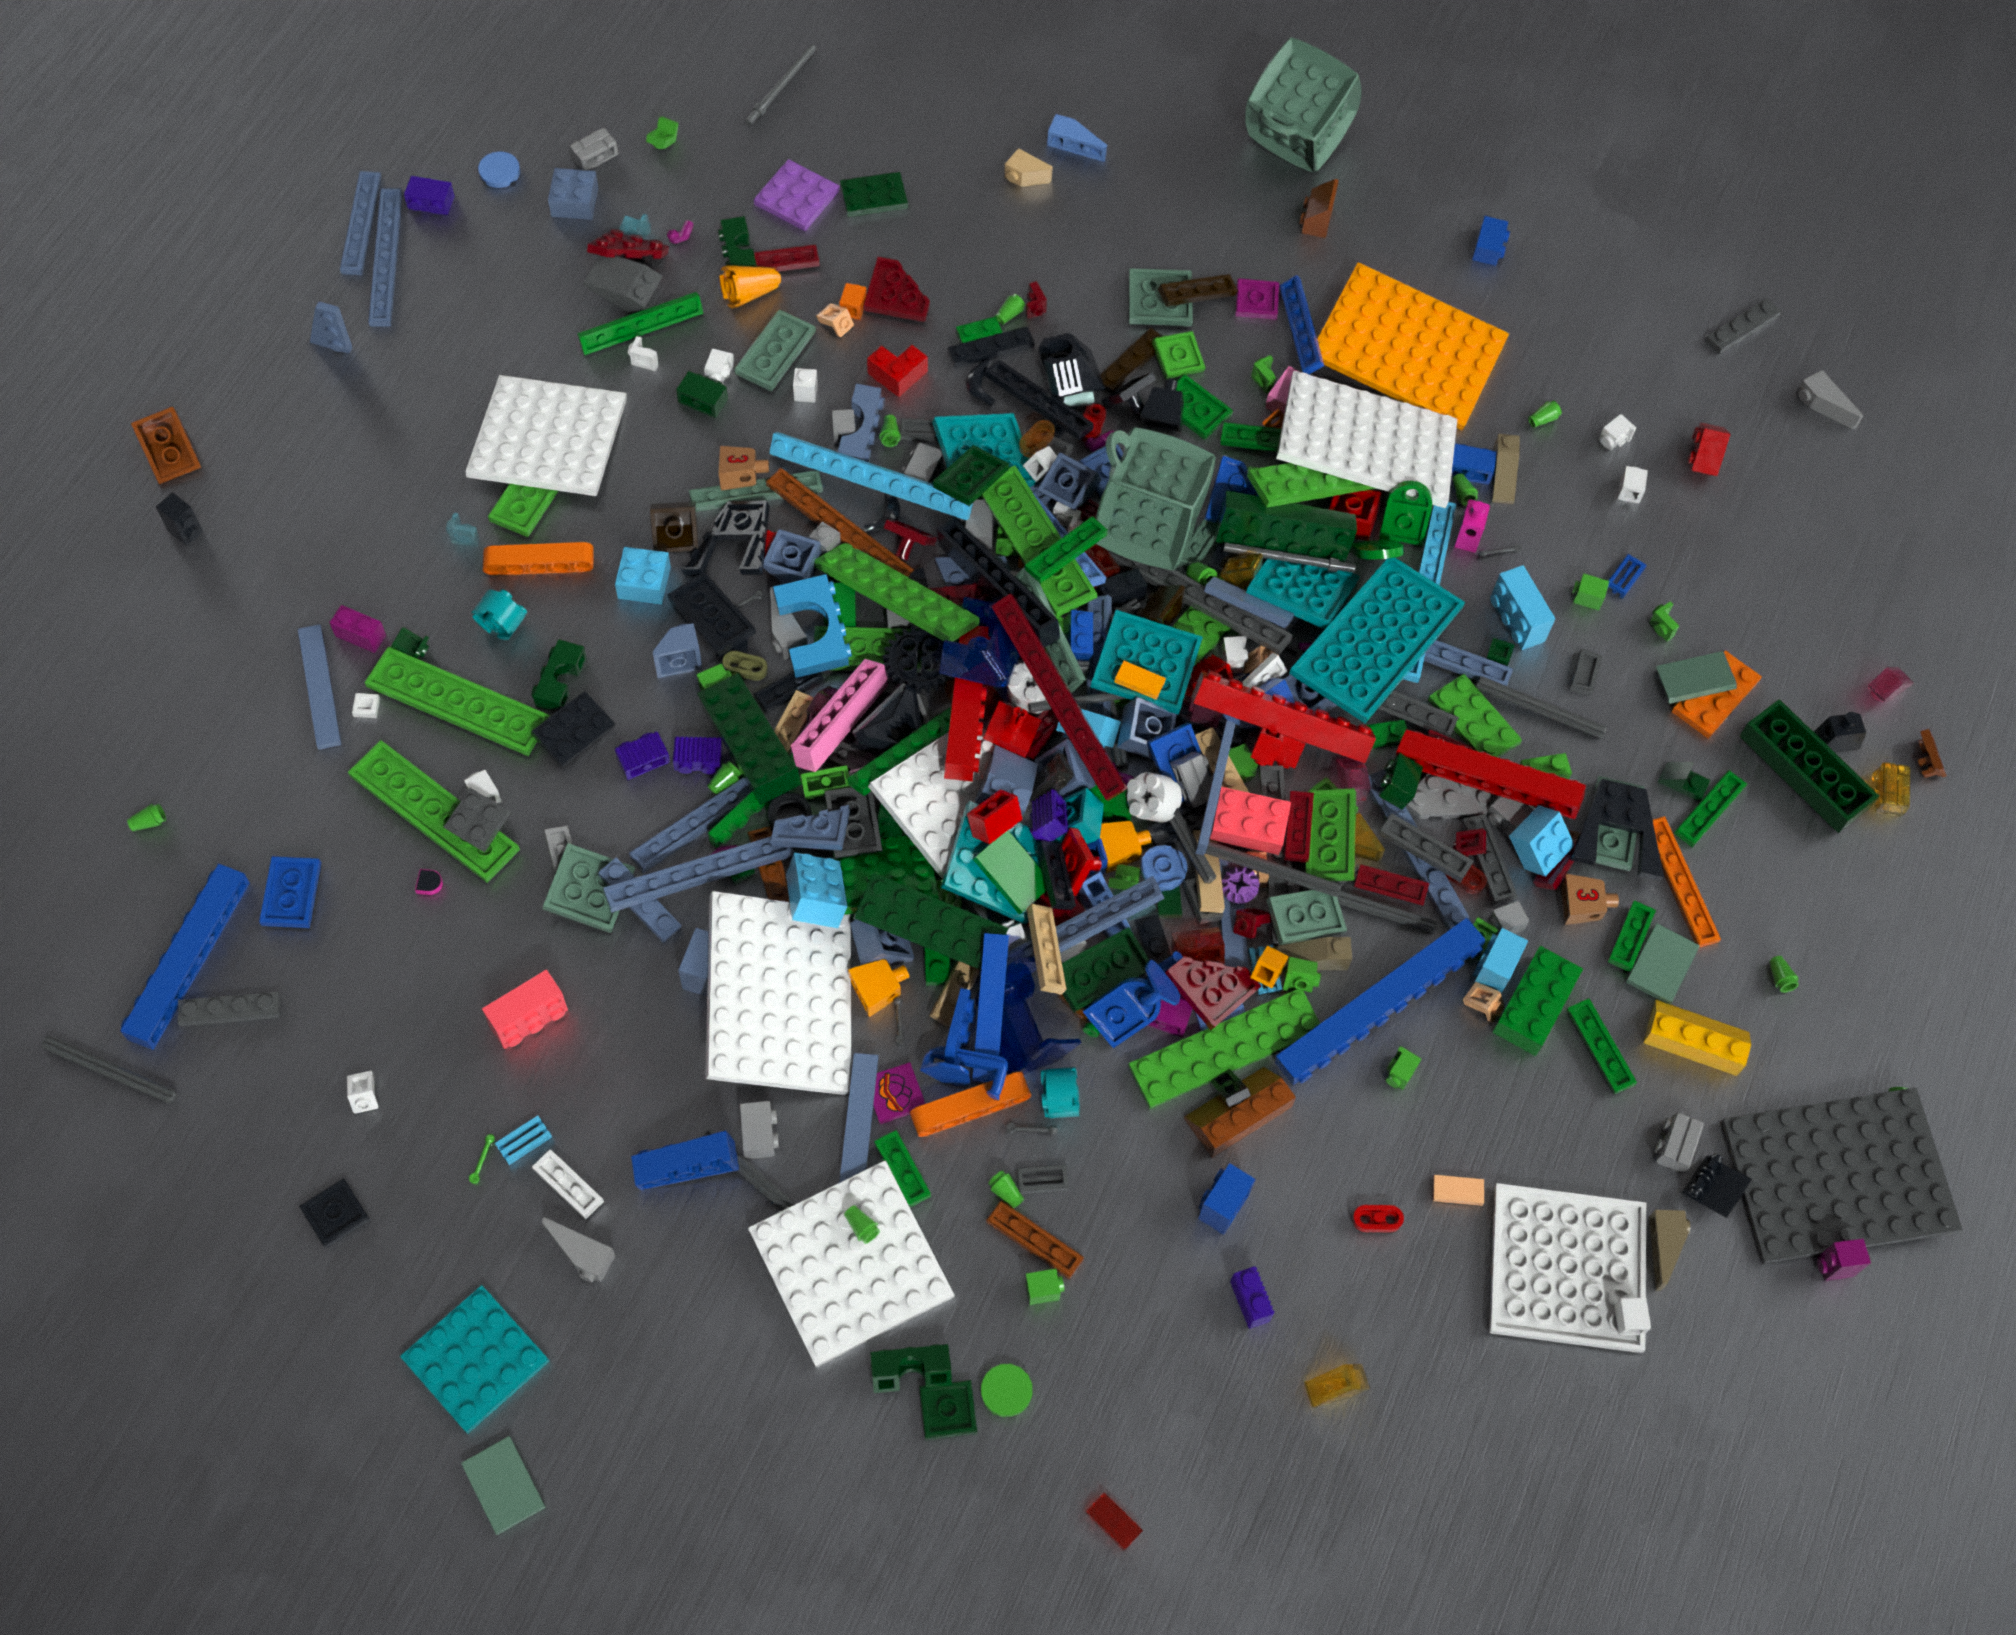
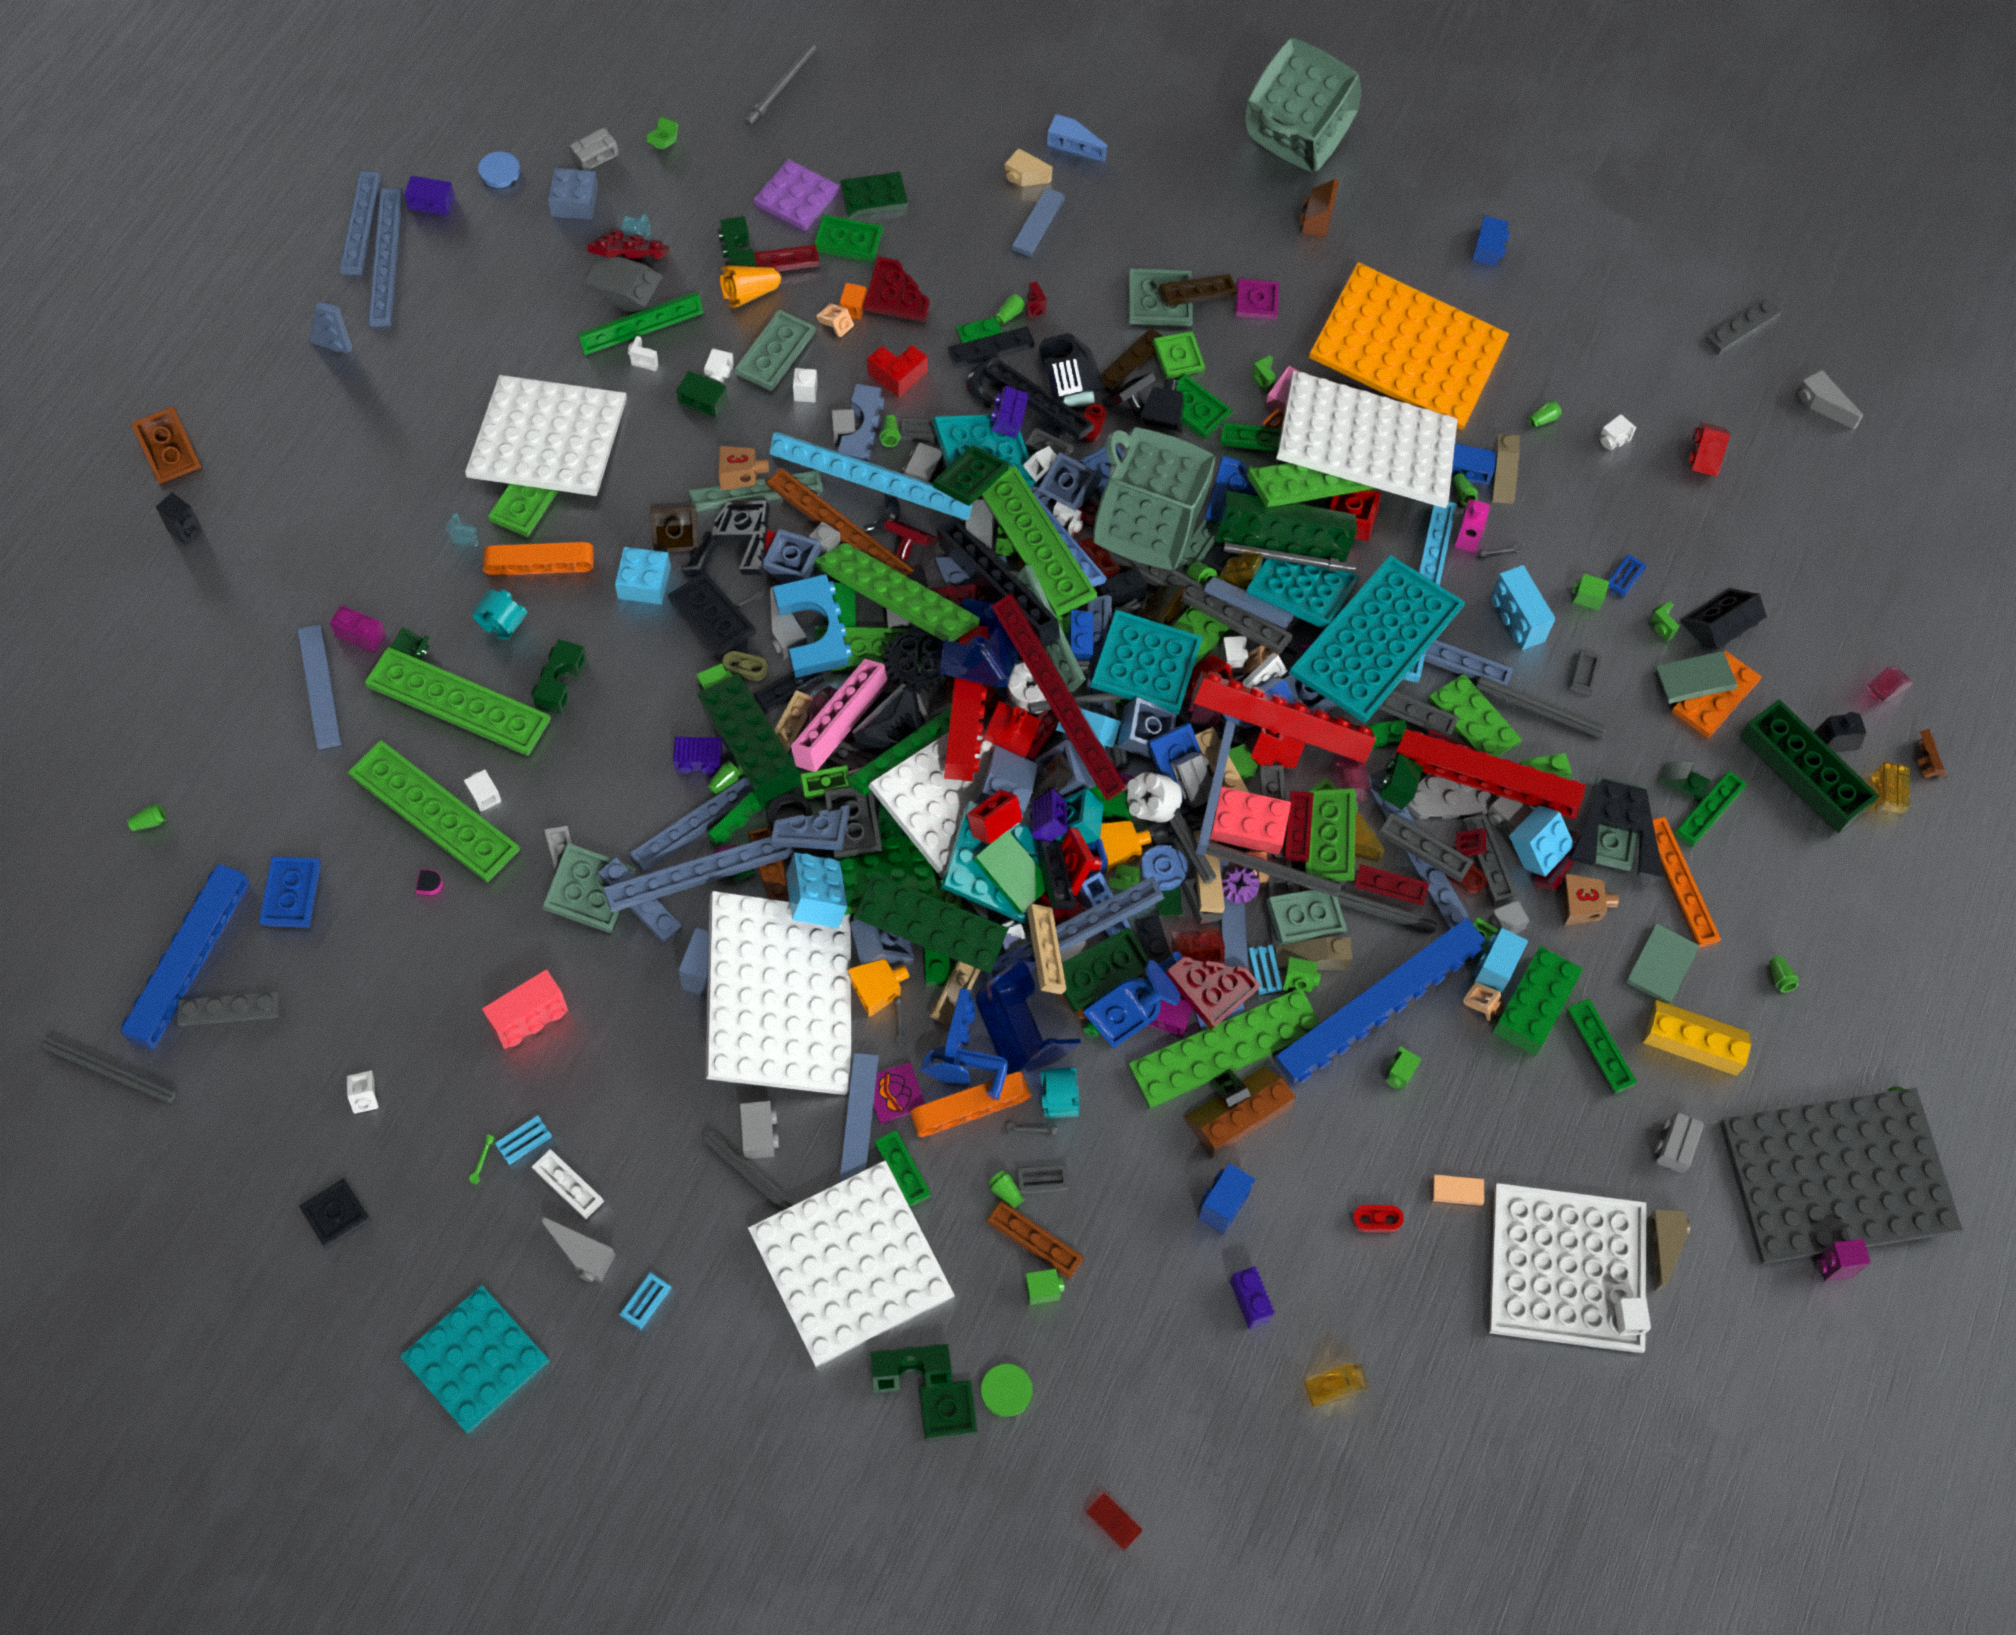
white tile [352,693,380,718] -> none
dark grey plate [444,788,511,853] -> none
sand green tile [461,1436,546,1535] -> none
black plate [531,691,615,768] -> none
dark purple brick [614,731,670,780] -> none
blue wedge [631,1131,739,1190] -> none
sand blue slope [653,623,703,678] -> none
magenta arm [667,220,694,244] -> none
bright green cone [844,1205,880,1244] -> none
blue tile [972,933,1009,1082] -> none
clear orange plate [1019,420,1055,457] -> none
green plate [1025,516,1108,584] -> none
magenta arm [1085,430,1114,452] -> none
light orange tile [1114,661,1166,700] -> none
dark red bracket [1233,907,1272,939] -> none
light orange brick [1250,945,1289,988] -> none
blue tile [1279,275,1324,375] -> none
green tile [1349,539,1404,559] -> none
green tile [1379,481,1432,546] -> none
dark green plate [1486,638,1515,667] -> none
green plate [1607,900,1656,972] -> none
white brick [1618,466,1648,504] -> none
black hinge [1681,1153,1752,1218] -> none
none -> medium azure tile [619,1272,672,1330]
none -> green tile [813,214,883,263]
none -> dark purple brick [990,386,1028,438]
none -> sand blue tile [1012,187,1065,257]
none -> black slope [1680,588,1767,649]

